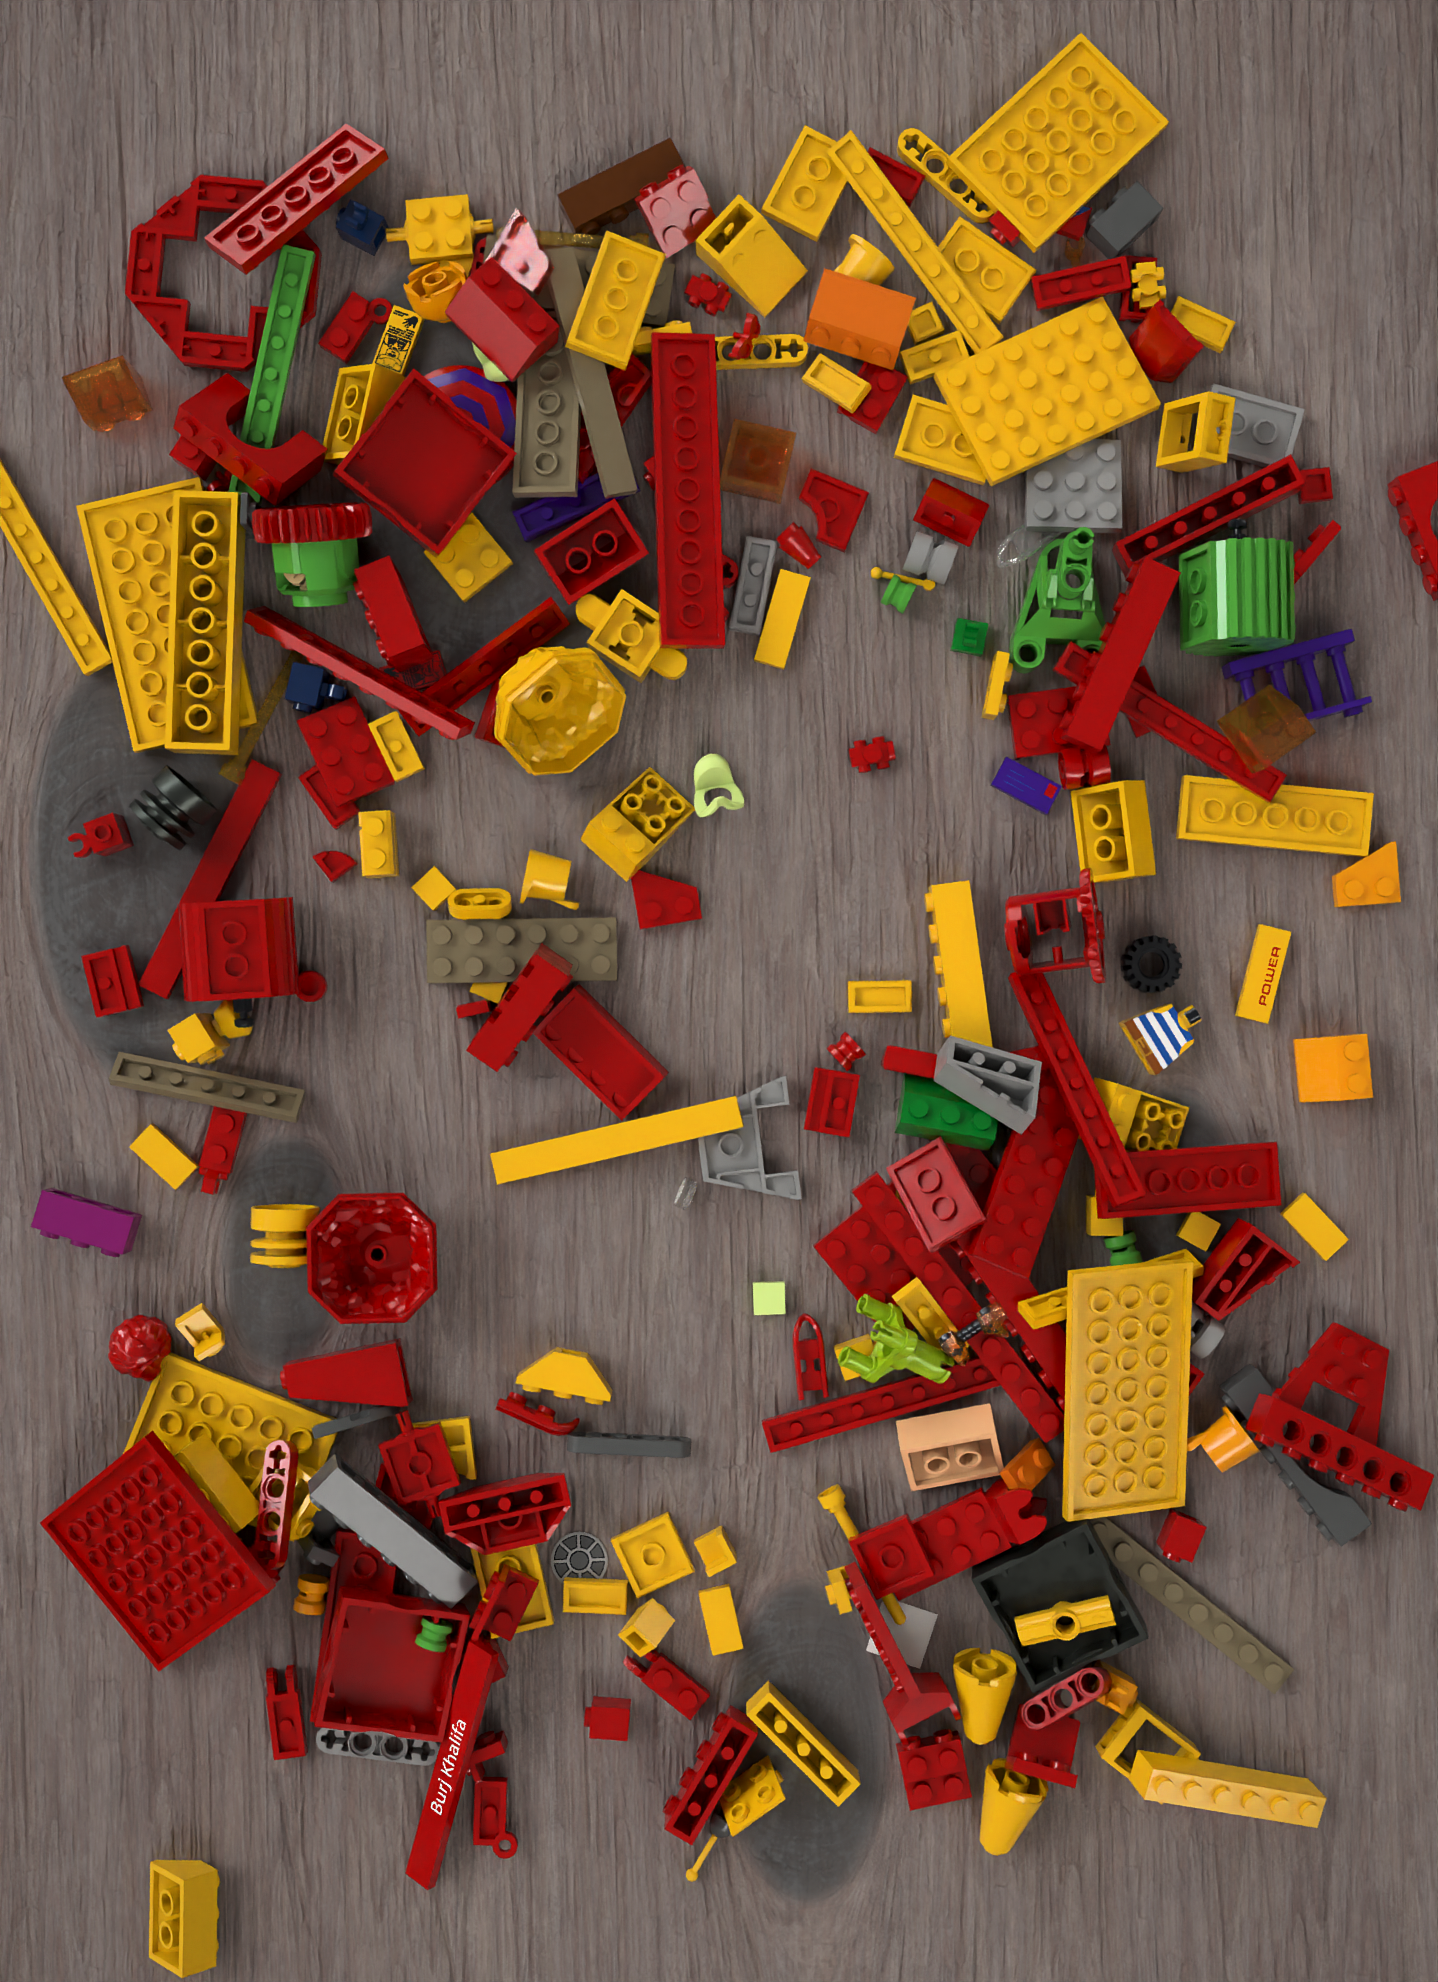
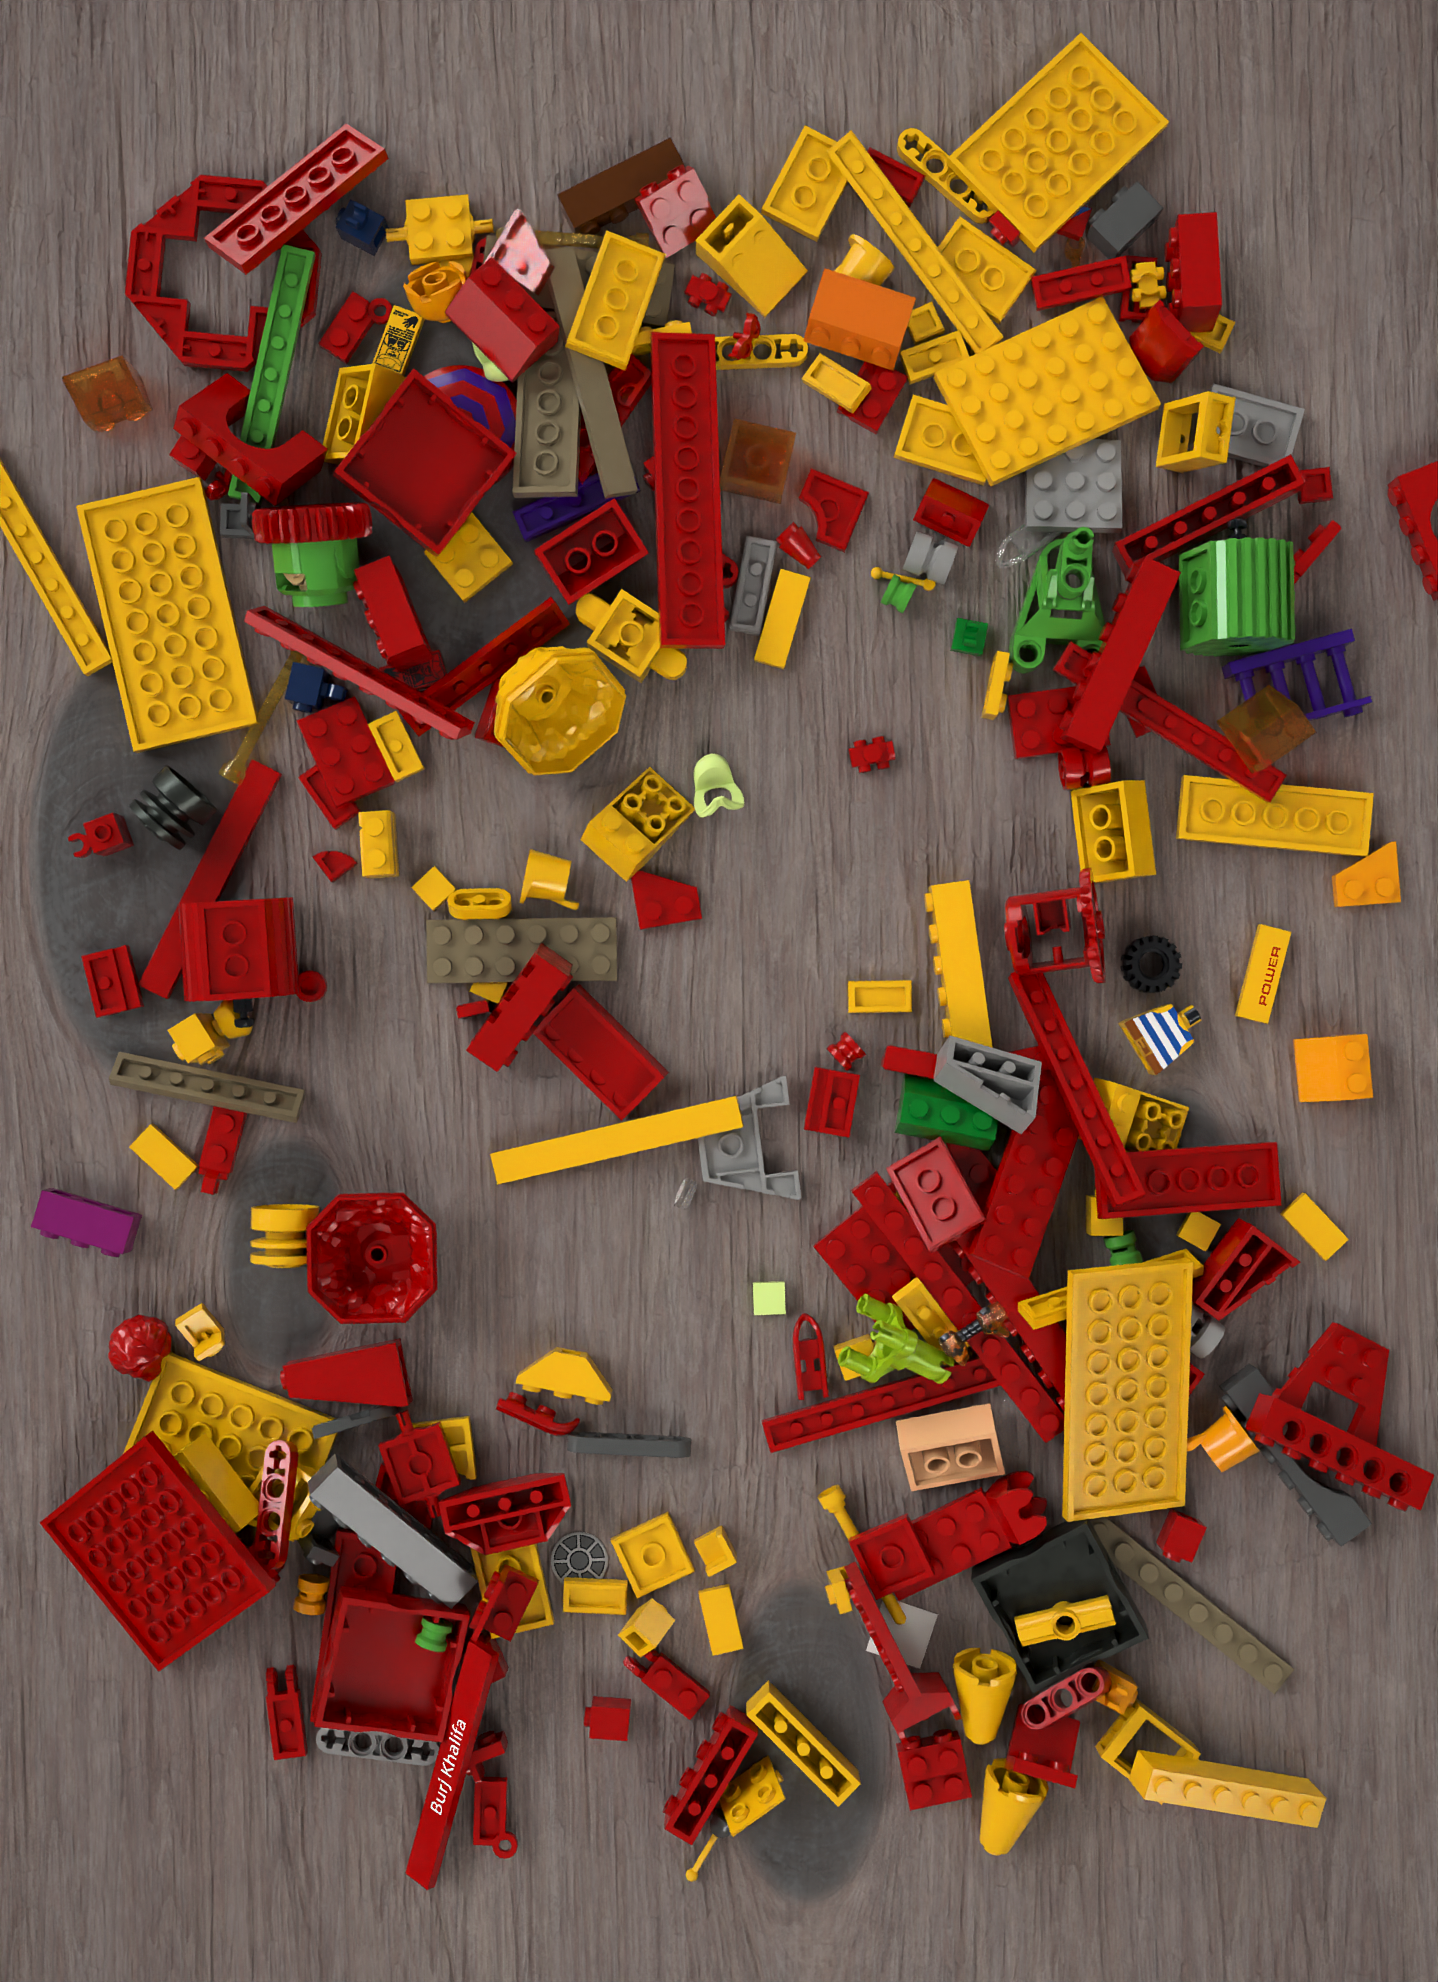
yellow slope [149,1860,220,1978] -> none
yellow brick [165,490,246,755] -> none
dark purple tile [990,757,1062,815] -> none
orange plate [999,1438,1055,1491] -> none
none -> red brick [1164,212,1222,332]

